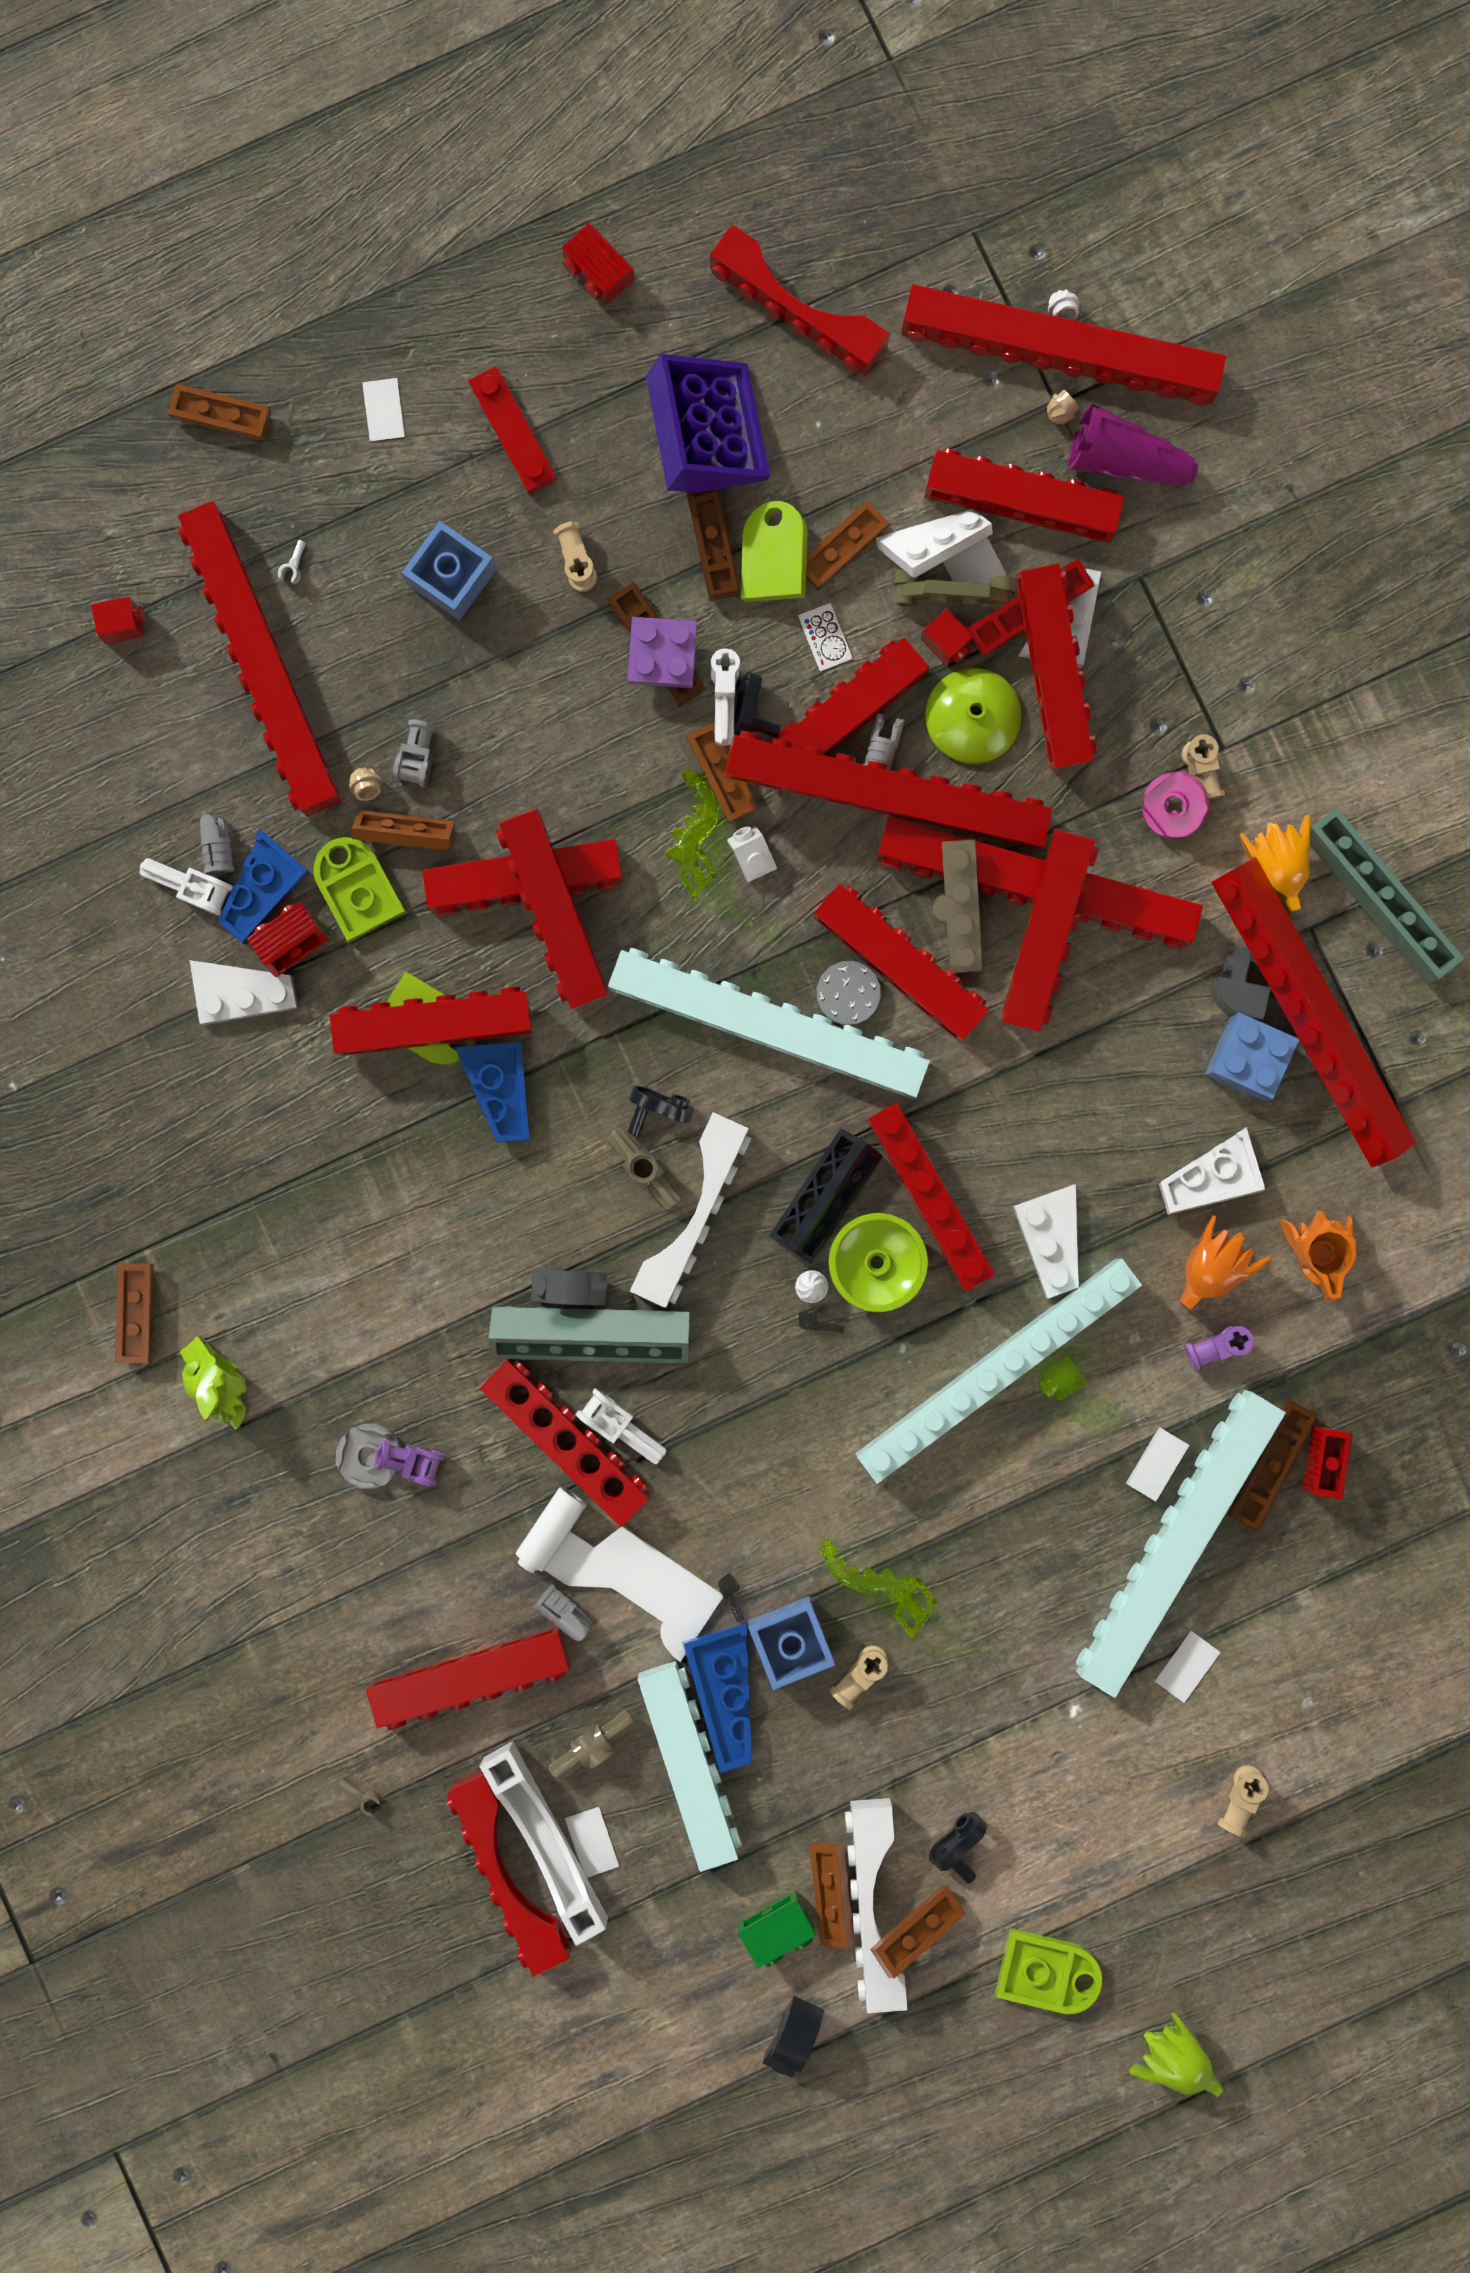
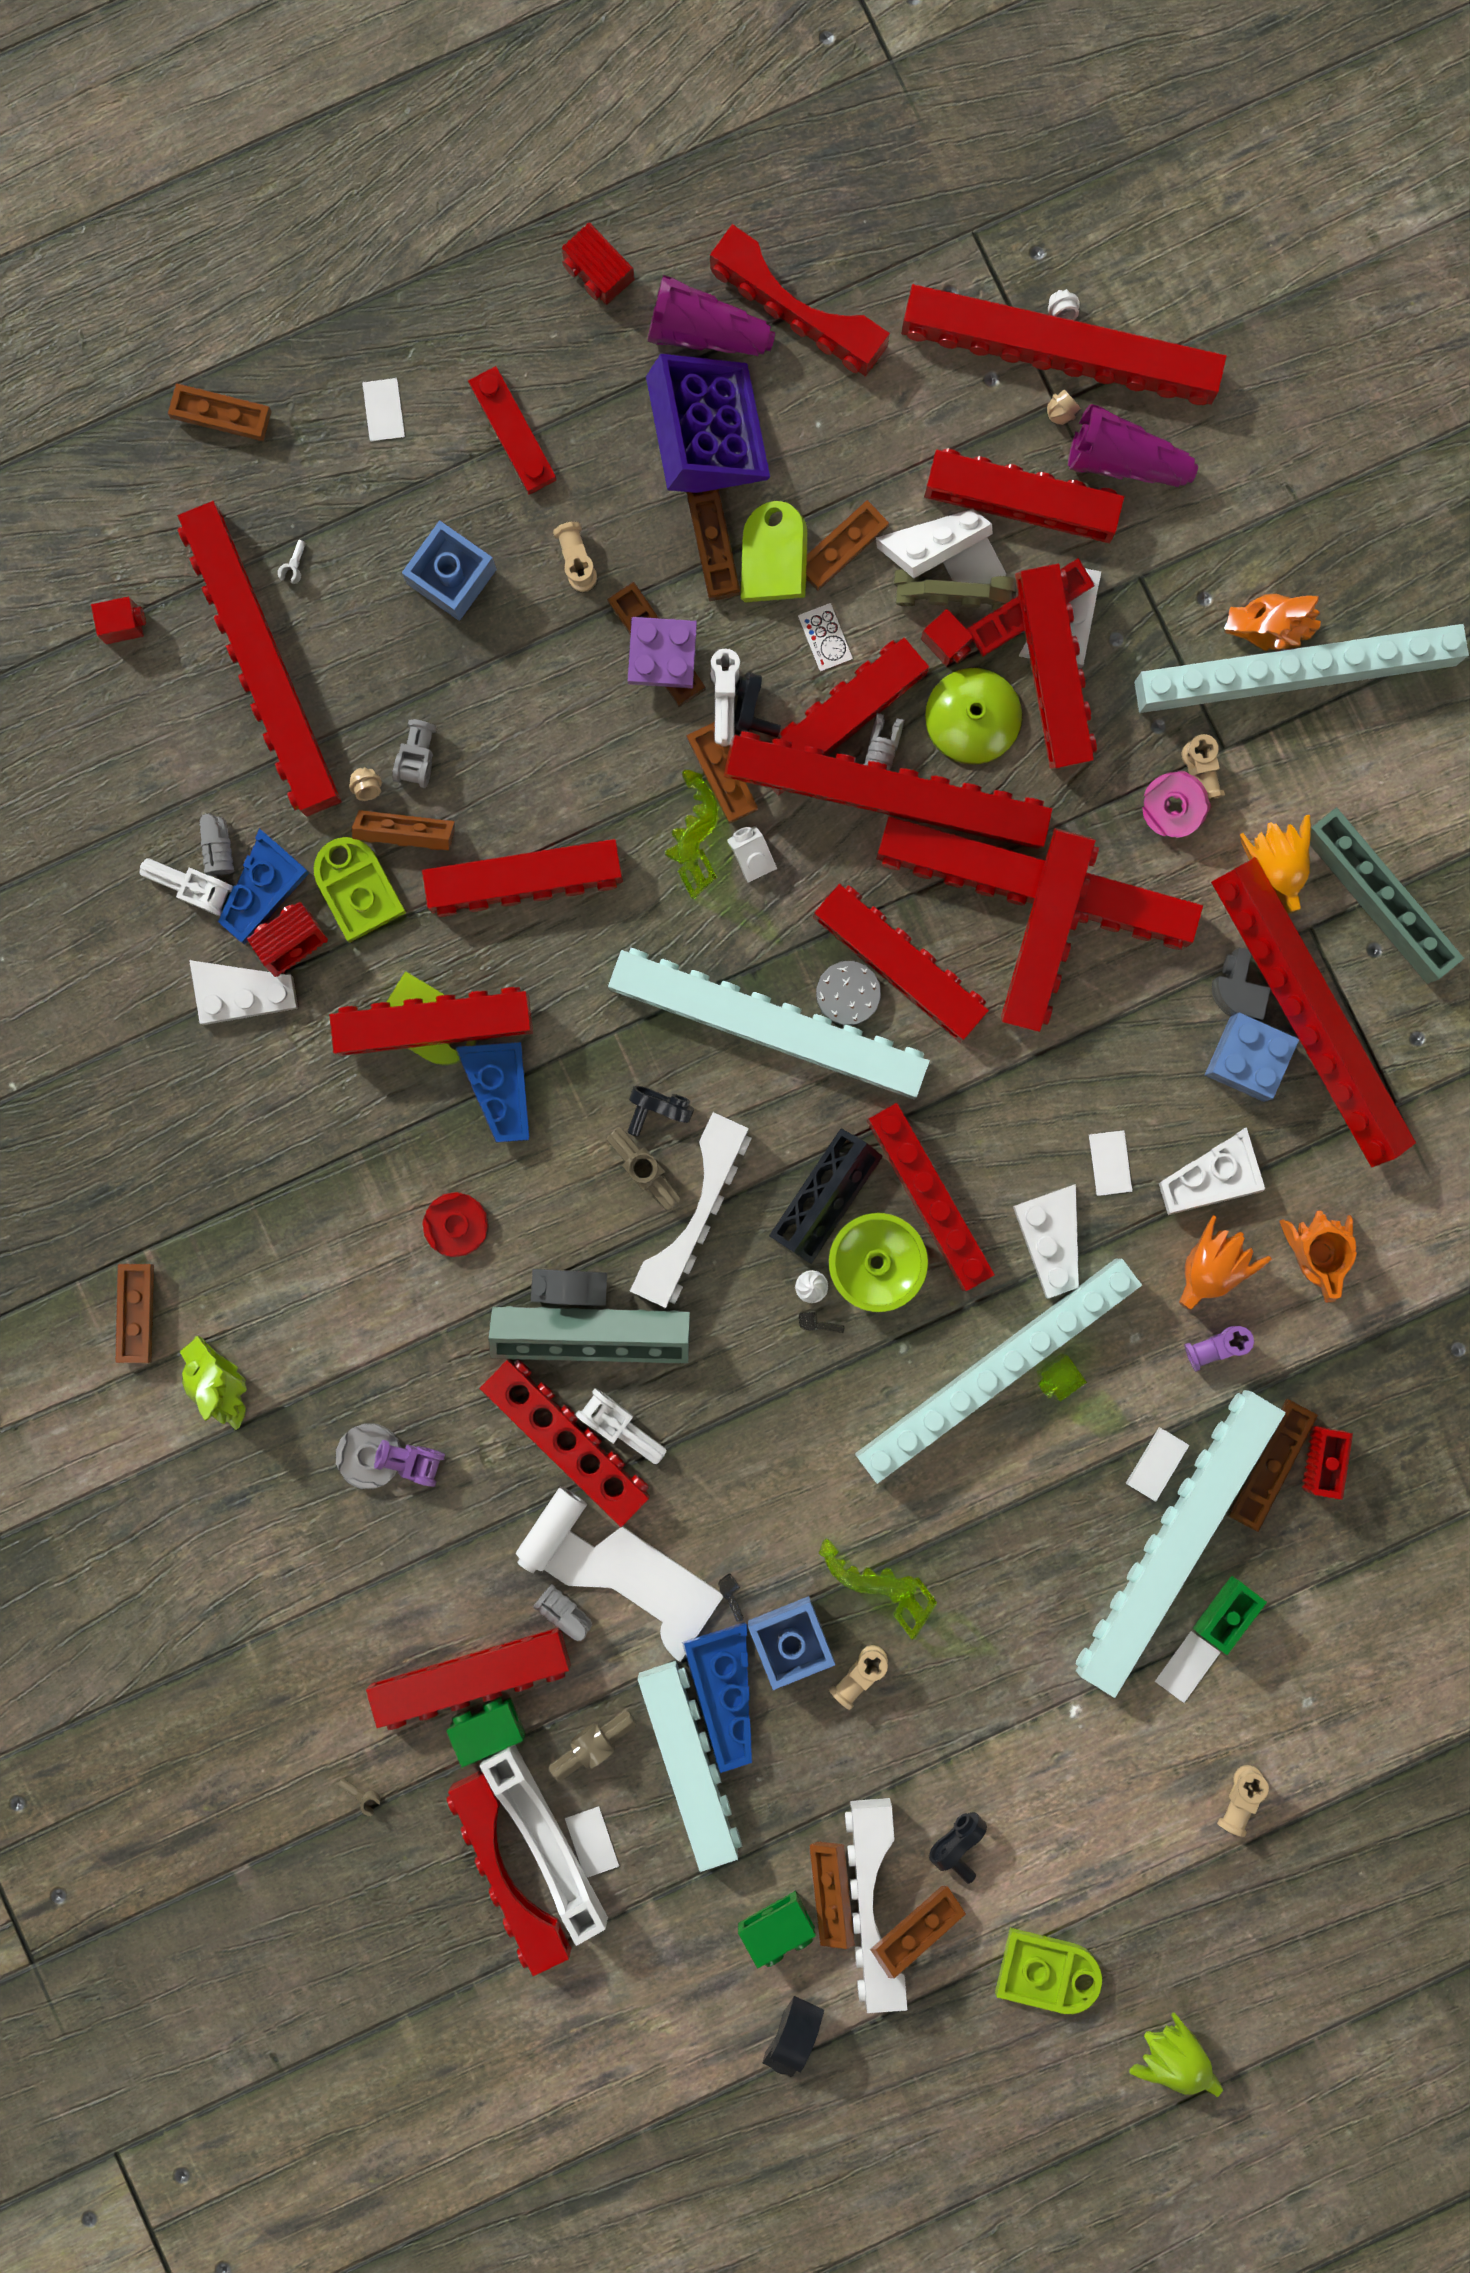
red brick [496,807,608,1009] -> none
dark tan hinge [933,840,983,973] -> none
none -> red tile [422,1192,489,1257]
none -> green brick [446,1697,526,1768]
none -> magenta cone [647,275,775,356]
none -> white sticker [1089,1130,1132,1196]
none -> light aqua brick [1134,624,1469,713]
none -> green brick [1192,1576,1267,1655]
none -> orange piece [1224,594,1321,652]

